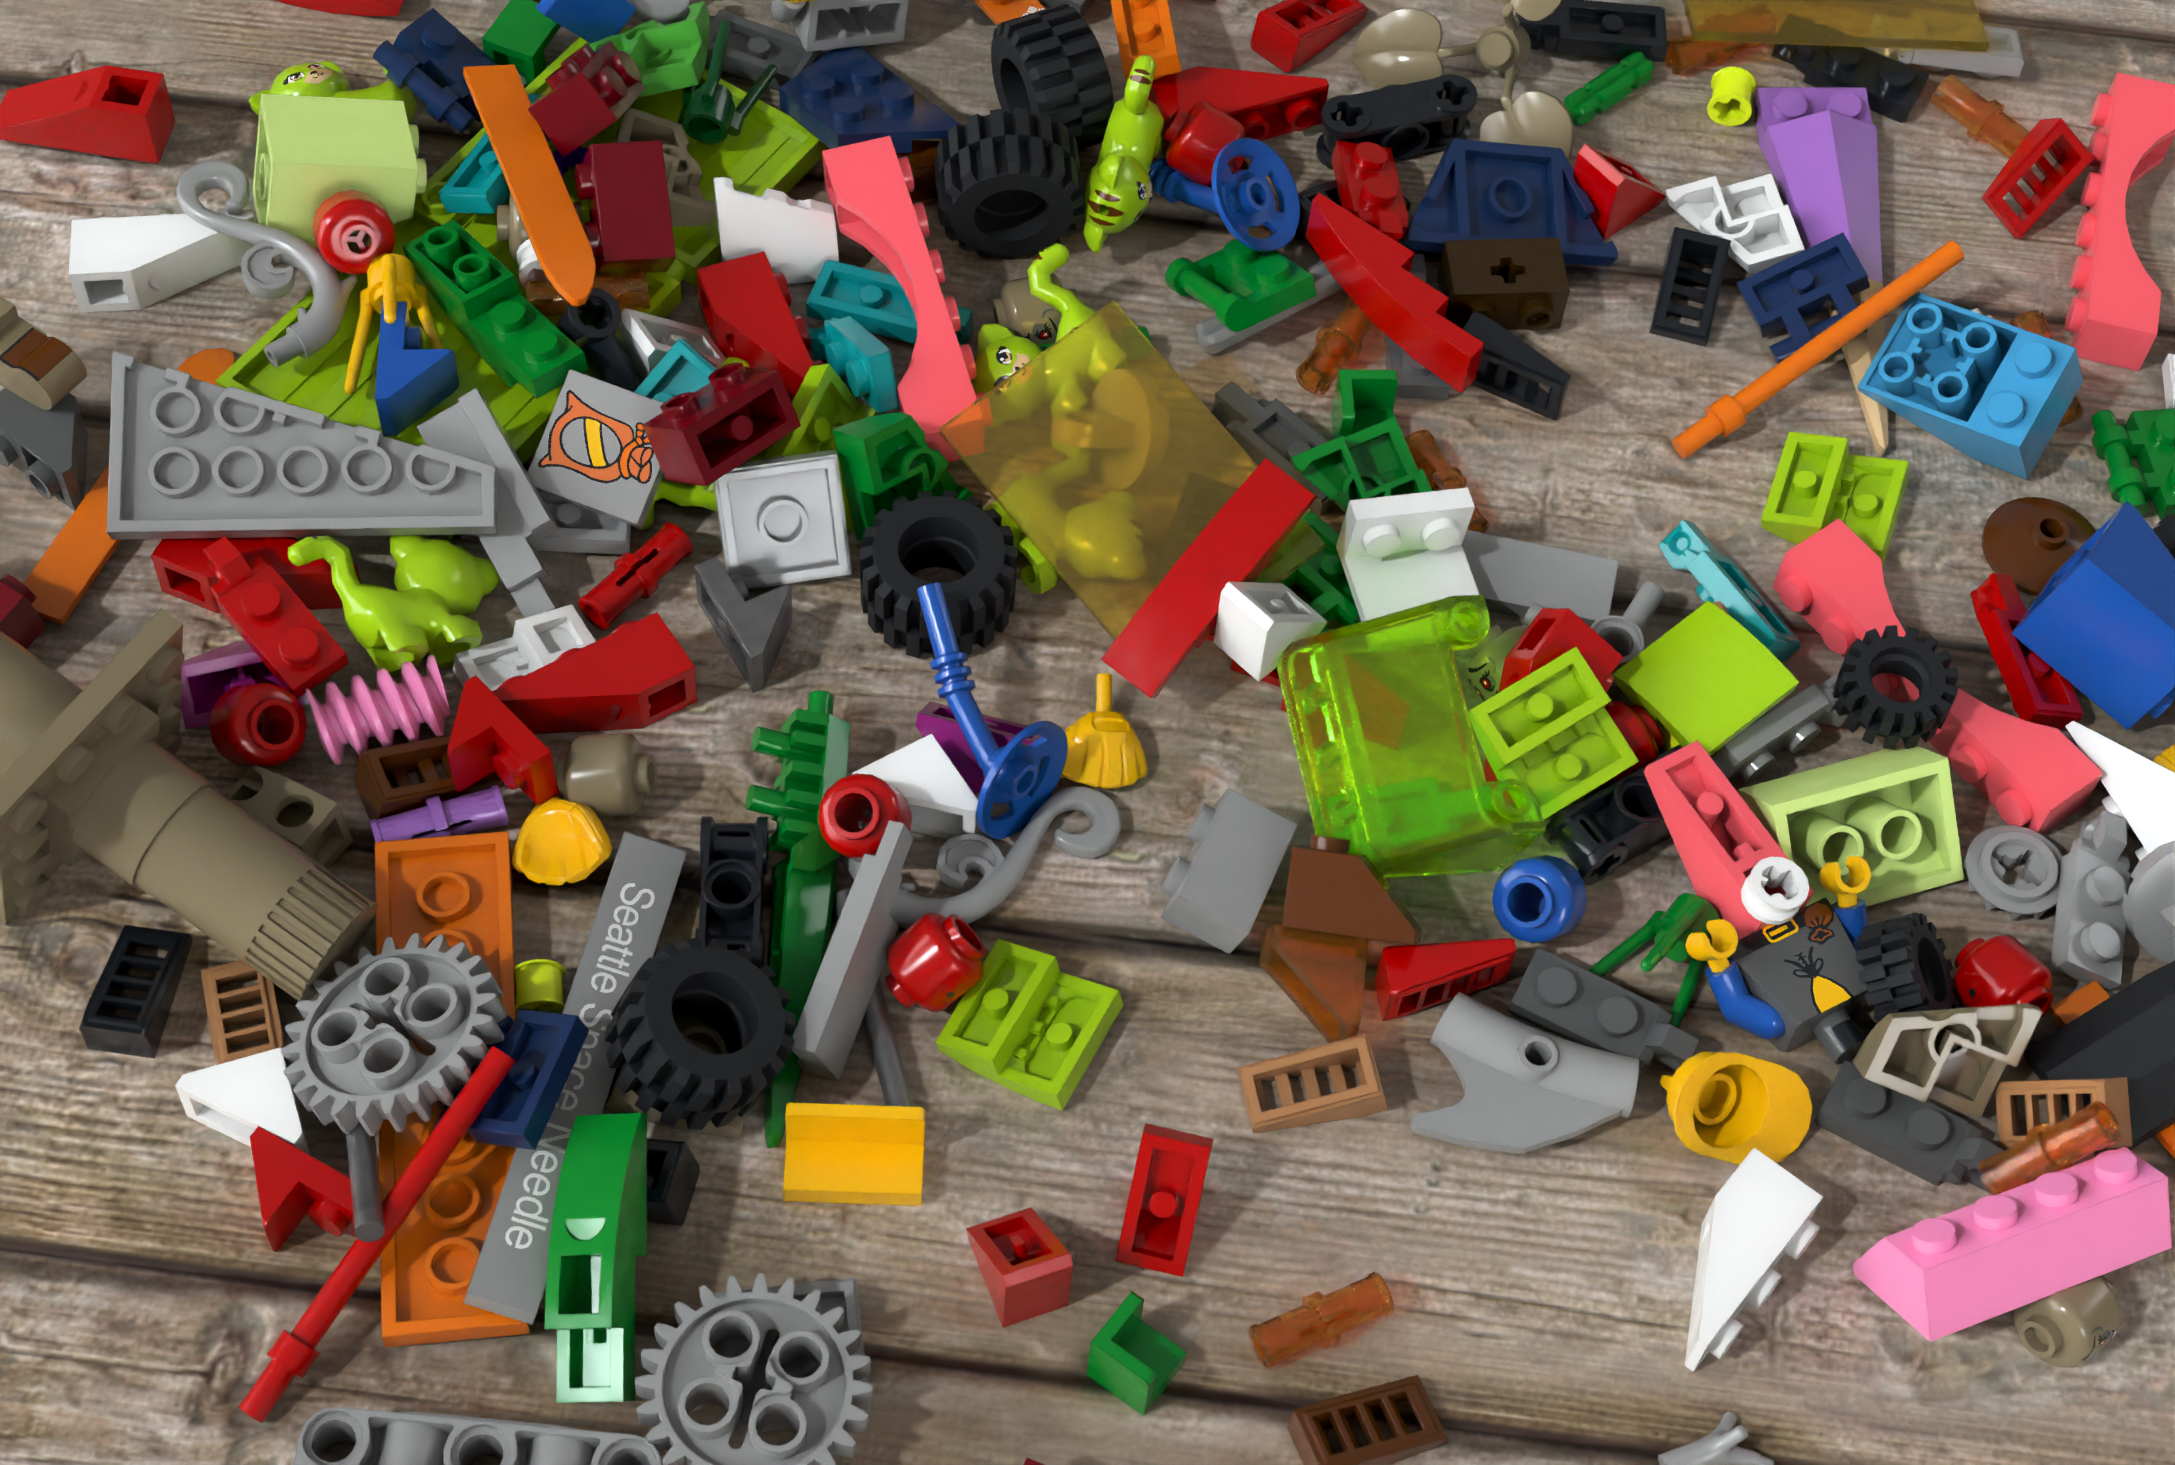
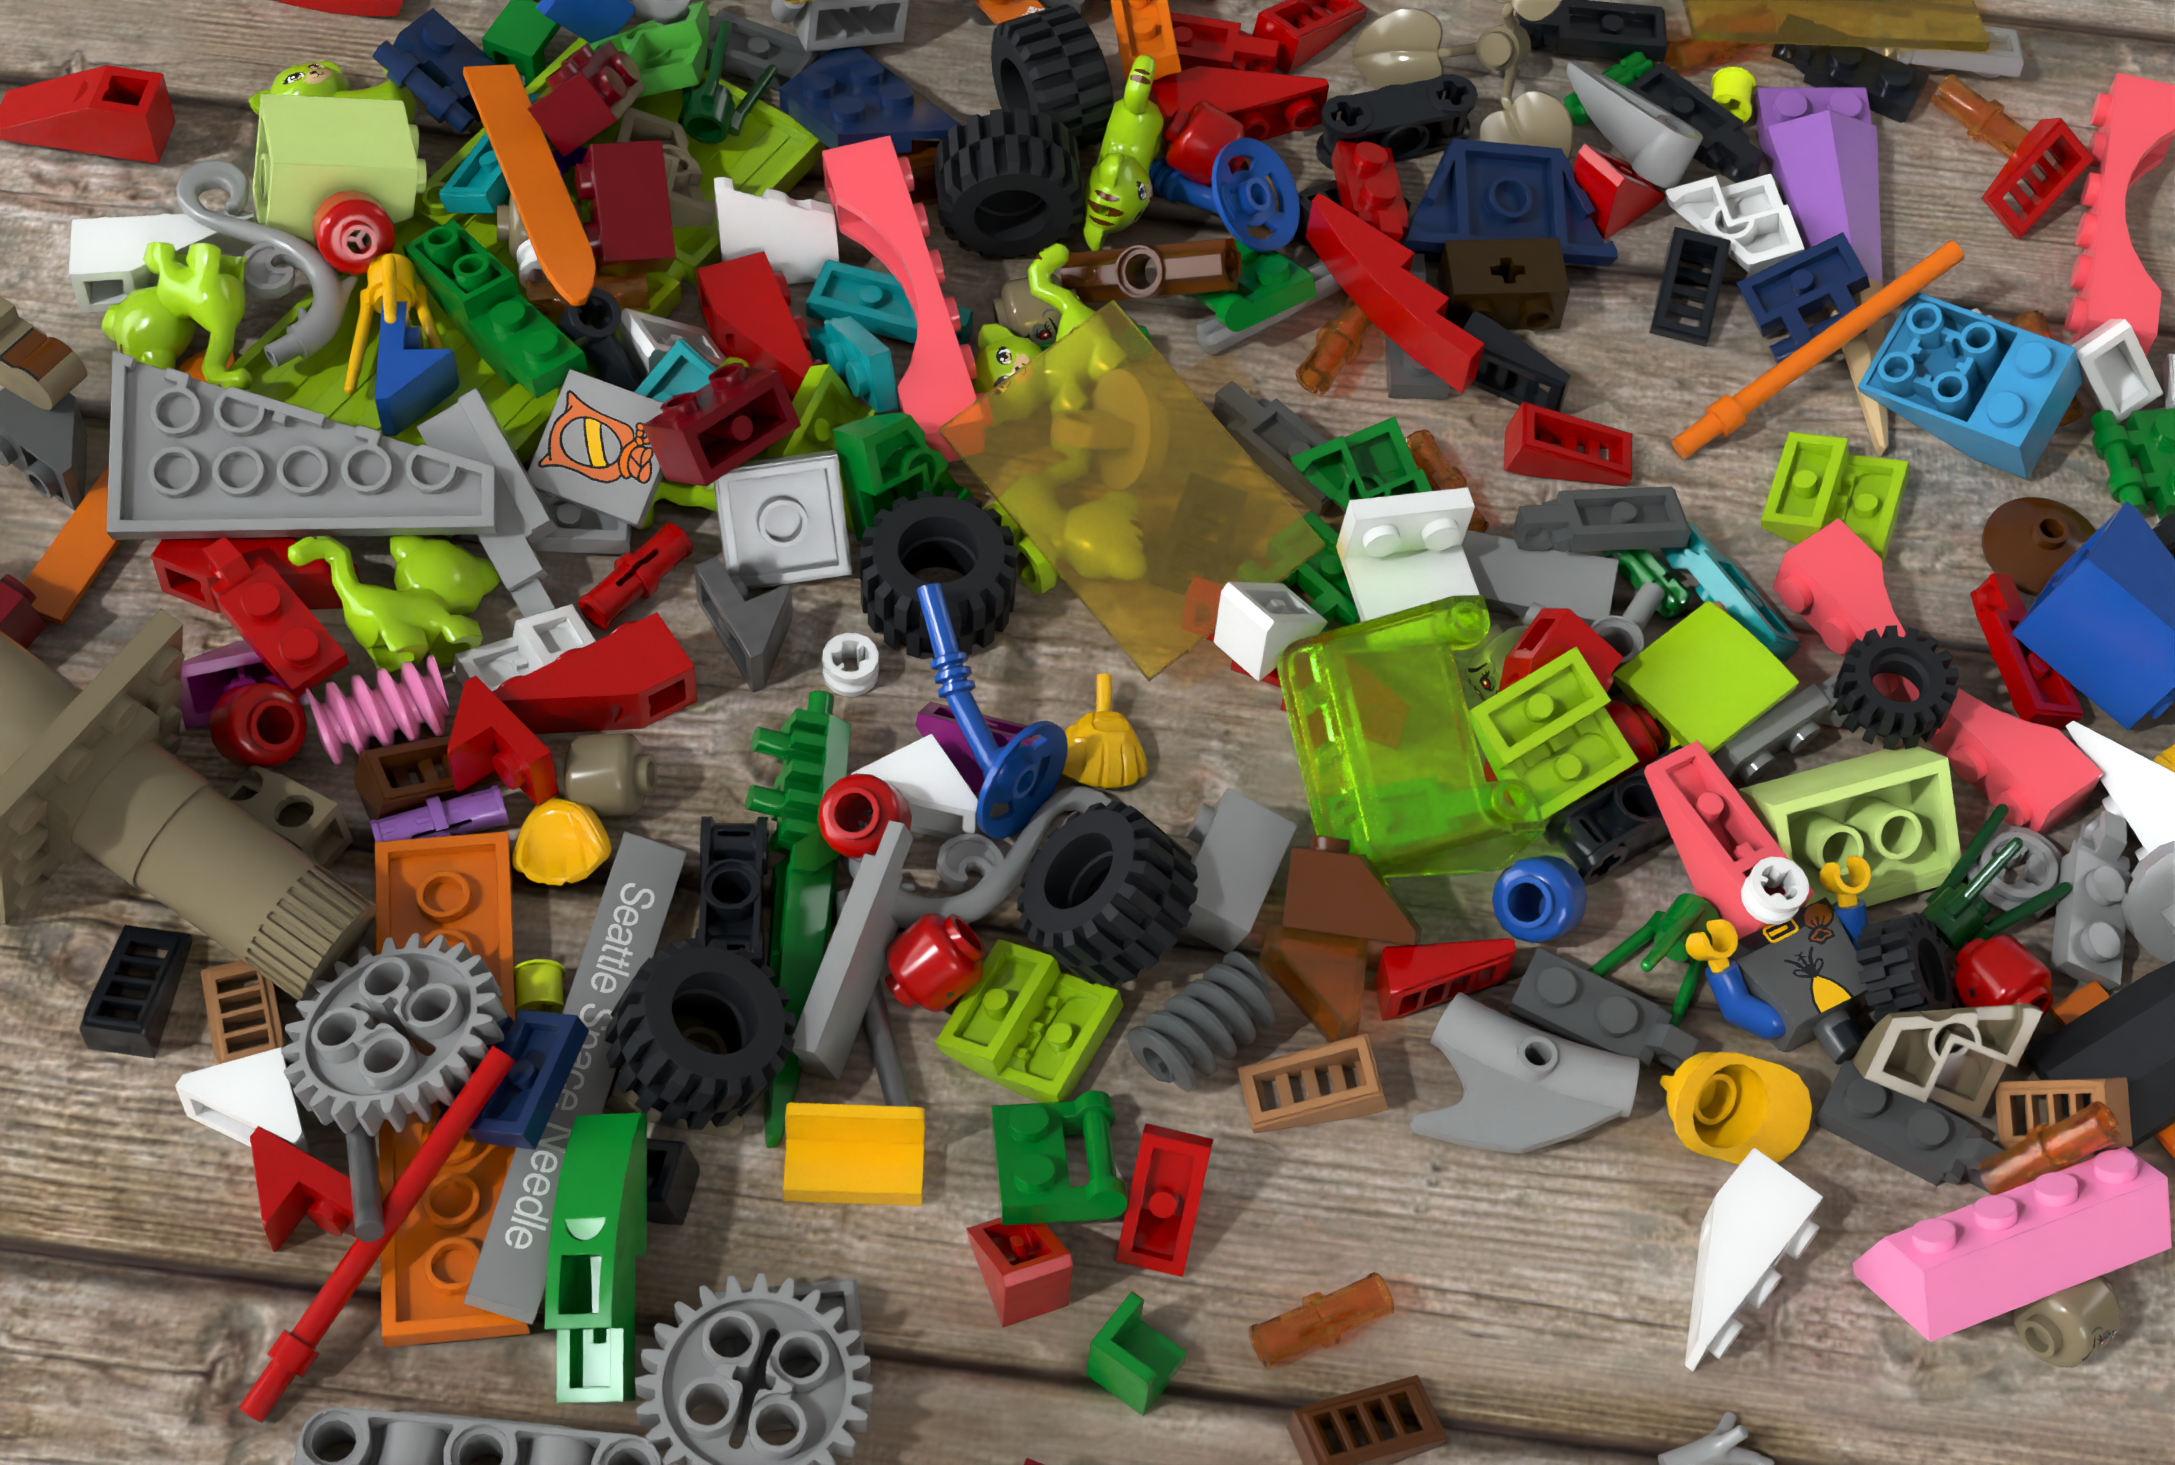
red slope [1101,458,1318,698] -> none
green panel [1331,369,1399,439] -> none
none -> lime animal [101,242,253,390]
none -> white bush [822,633,879,697]
none -> green plate [991,1090,1128,1225]
none -> black tyre [1017,801,1198,986]
none -> reddish brown piece [1060,238,1243,303]
none -> dark grey piece [1128,951,1276,1092]
none -> red hinge [1170,12,1279,74]
none -> red slope [1504,401,1632,486]
none -> dark grey hinge [1512,486,1691,552]
none -> light grey piece [1566,60,1703,189]
none -> green axle [1601,549,1691,619]
none -> black hinge [1626,63,1764,183]
none -> dark green plant [1921,804,2072,951]
none -> white slope [2071,319,2163,424]

